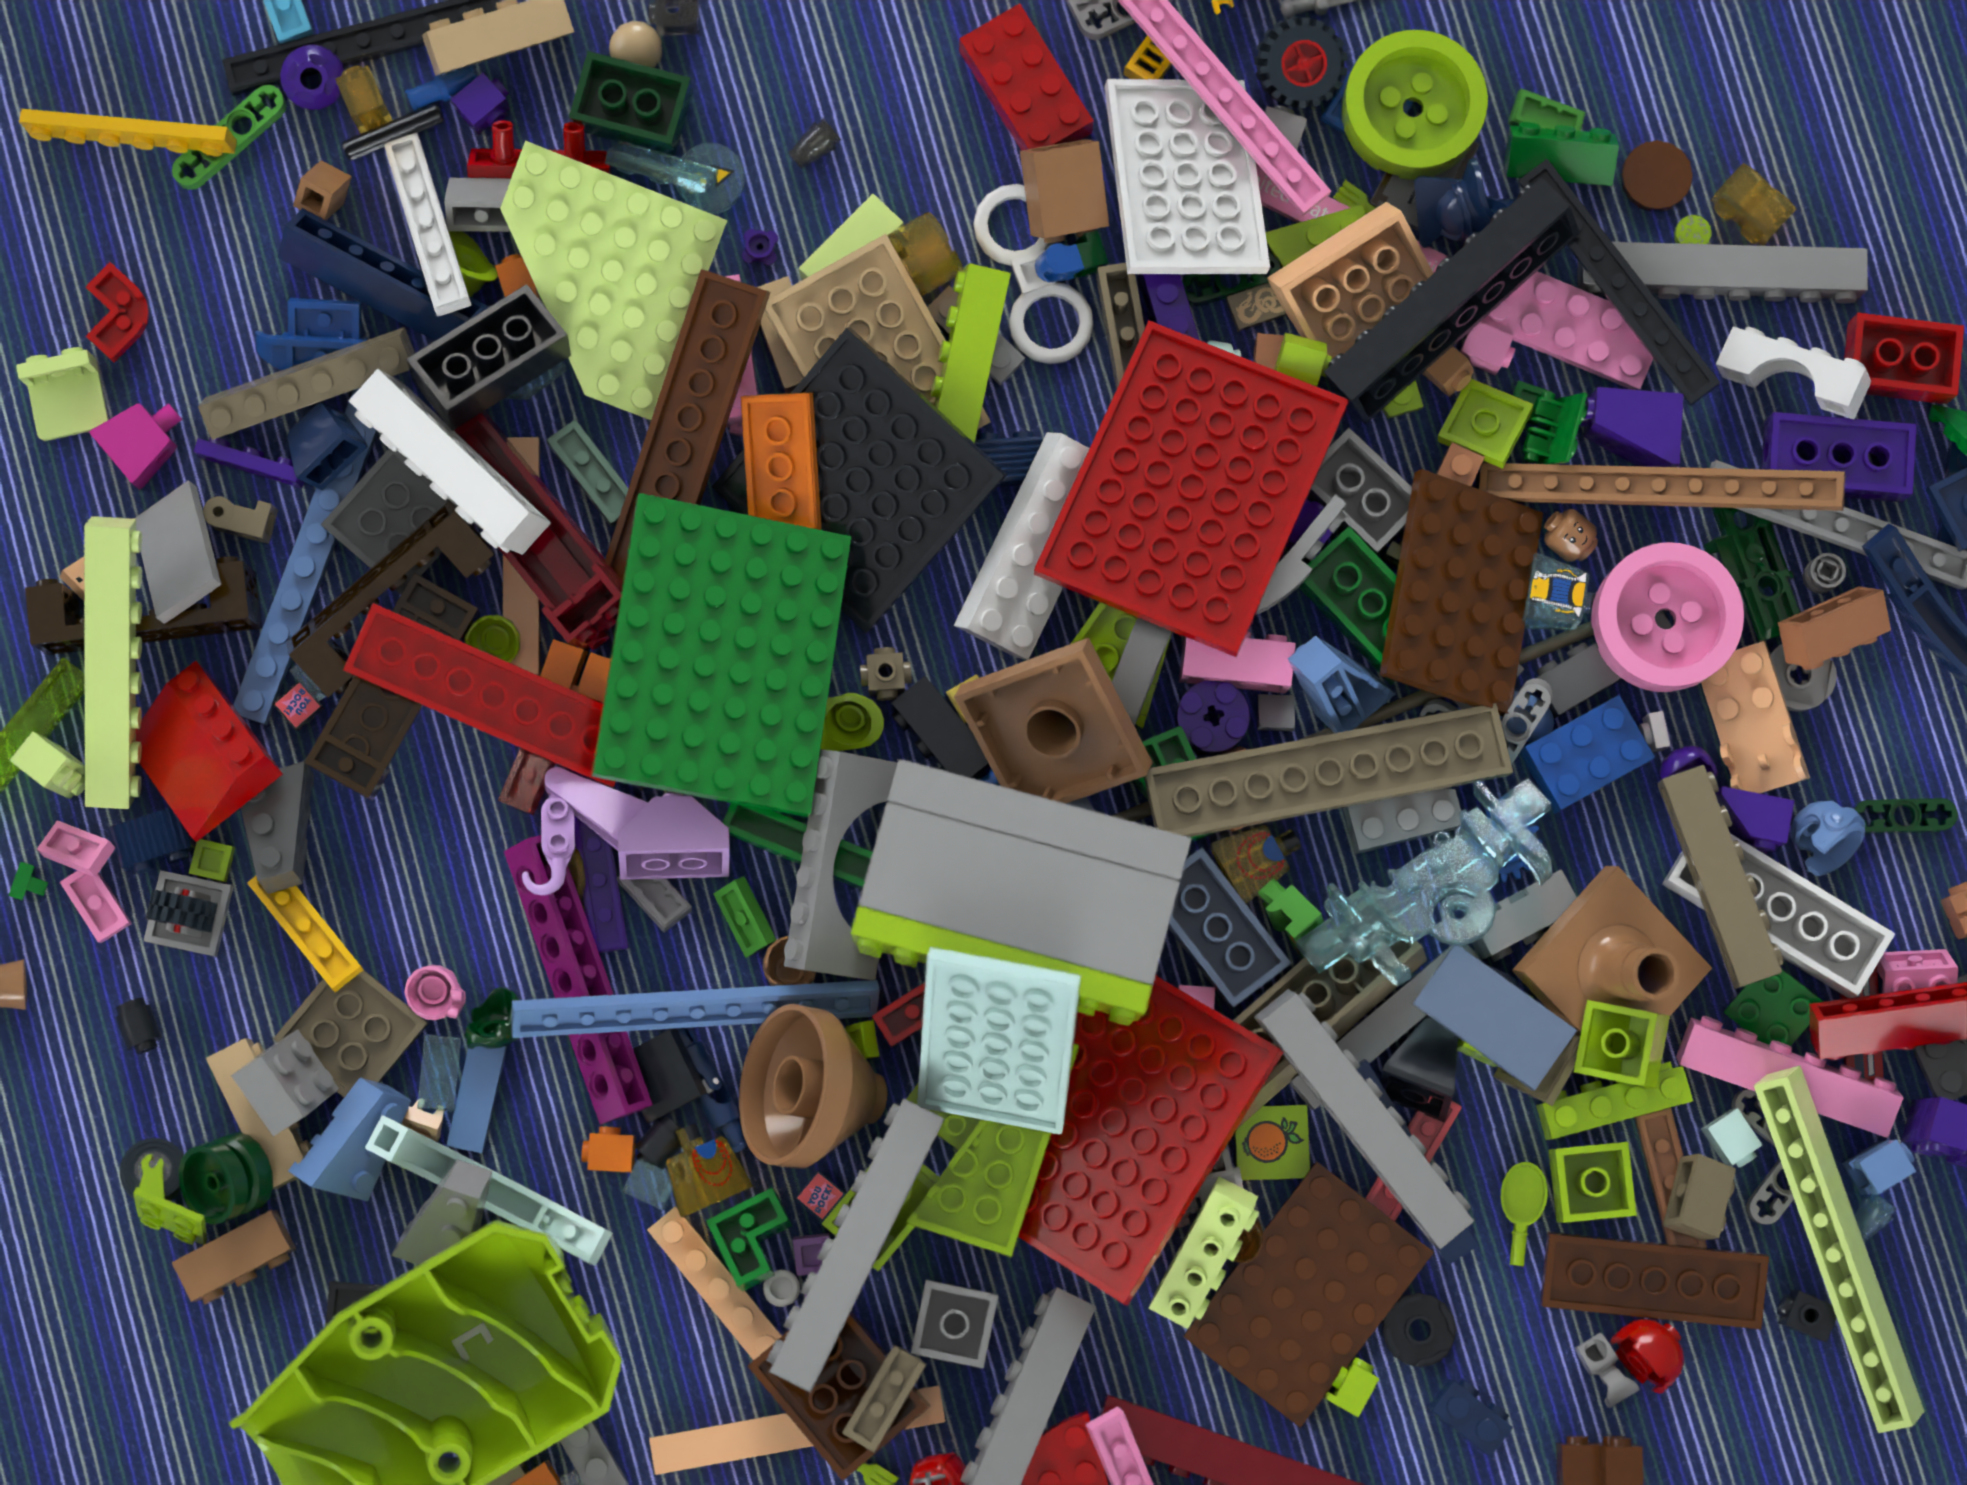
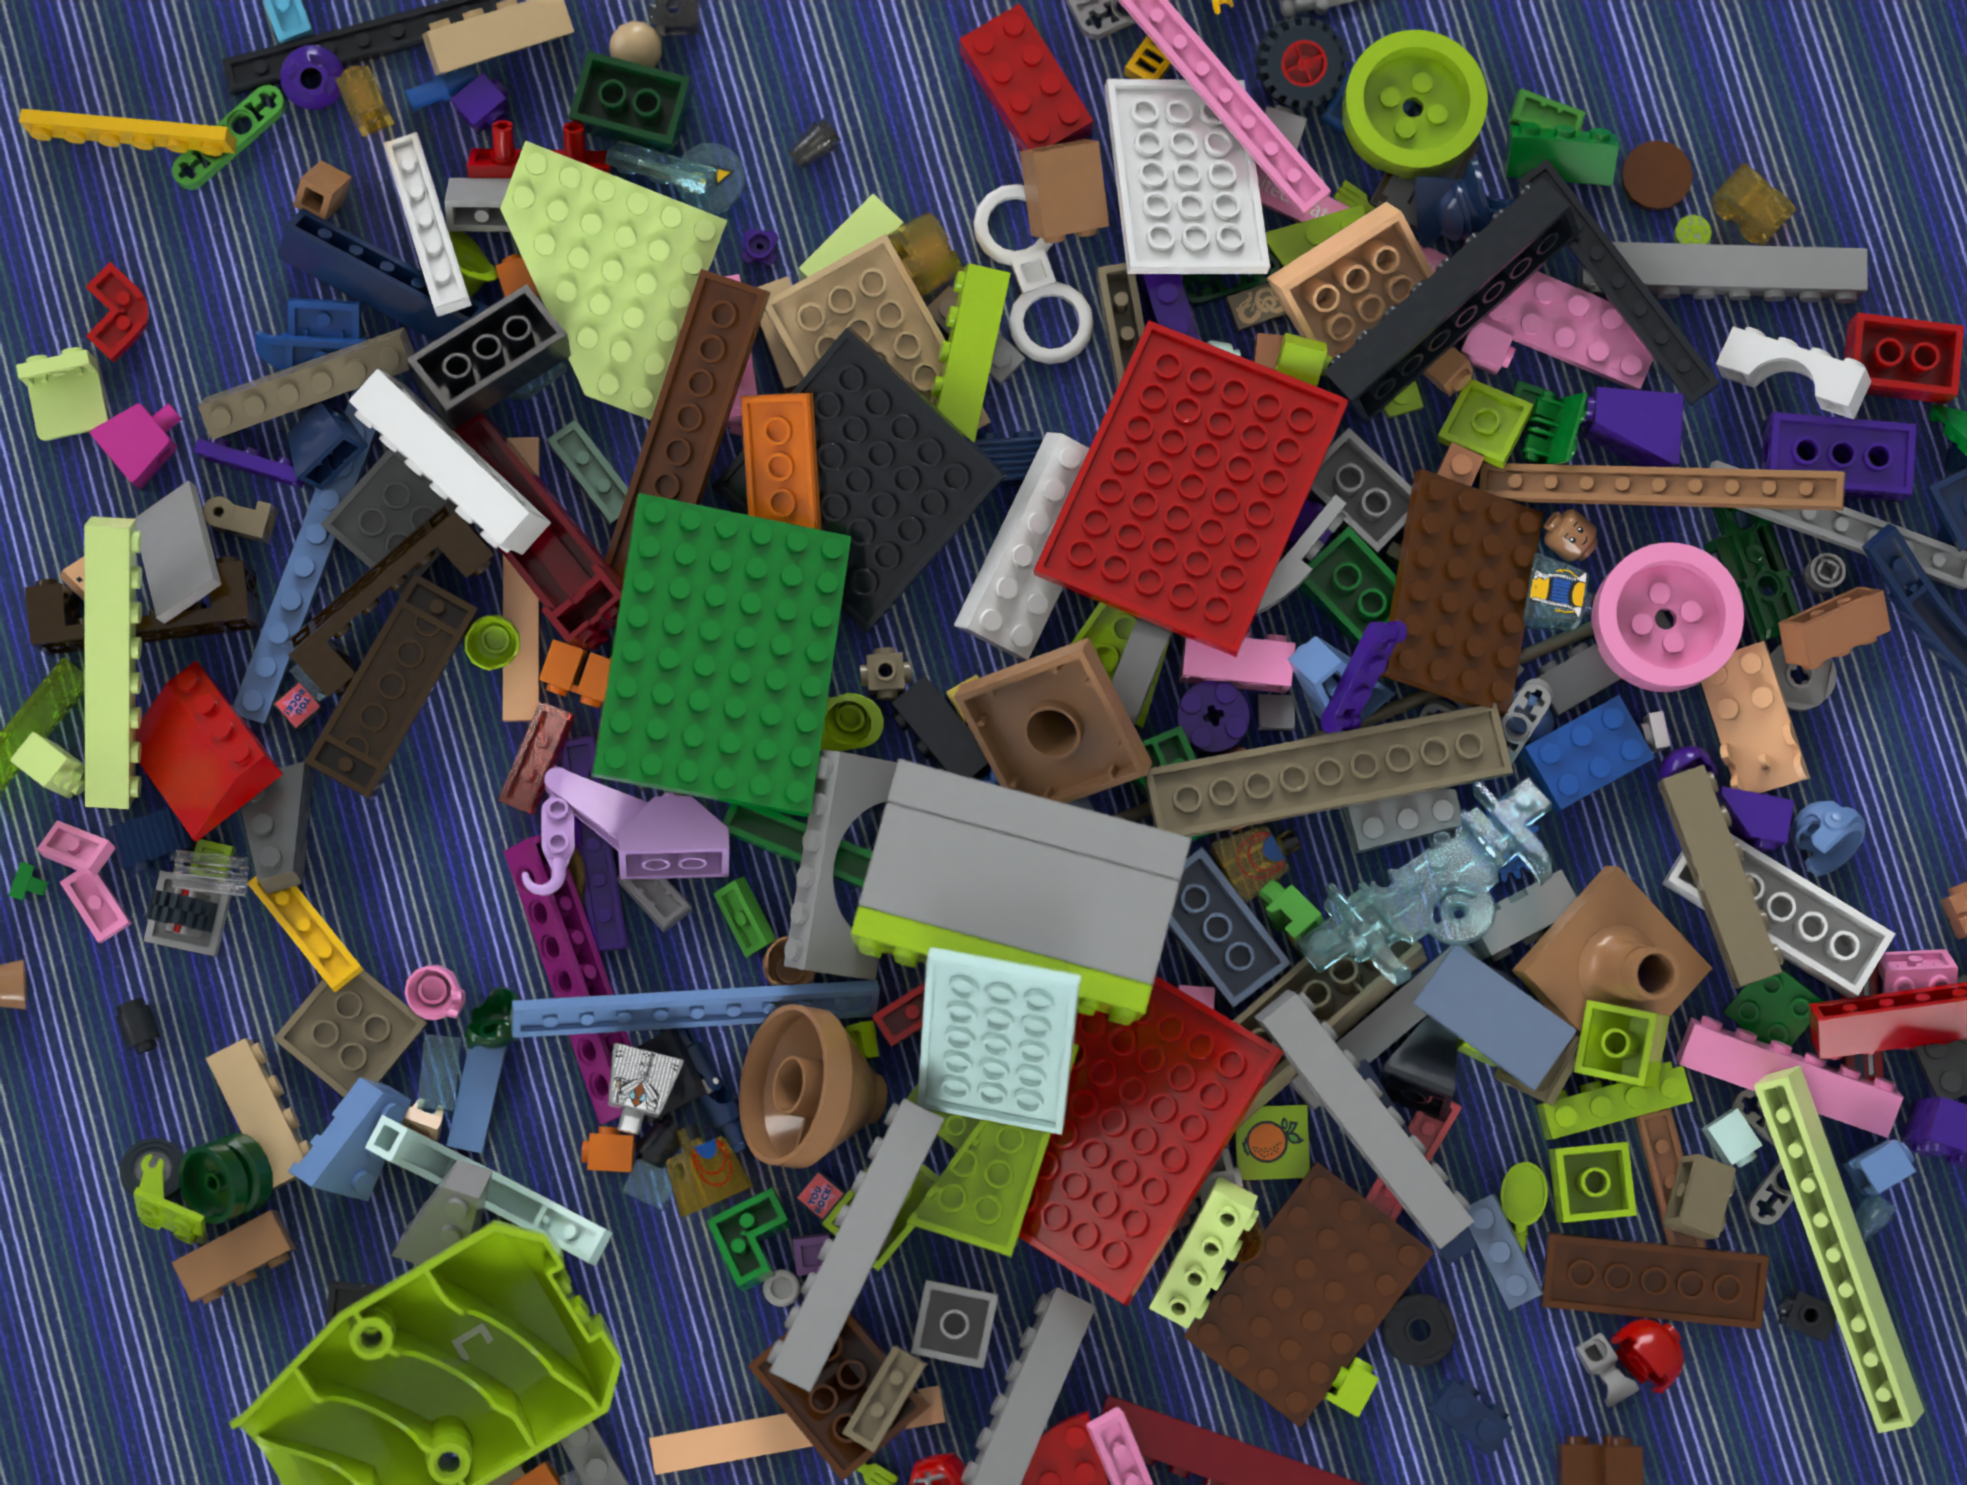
light grey brick [231,1029,339,1136] -> none
black axle [342,103,444,160] -> none
red plate [343,603,616,788] -> none
light nougat plate [647,1206,782,1360] -> none
leg [1035,230,1109,283] -> none
dark green beam [1853,798,1958,834] -> none
none -> clear tile [172,849,249,896]
none -> torso [608,1043,683,1135]
none -> dark purple plate [1321,621,1407,733]
none -> sand blue plate [1467,1194,1544,1310]

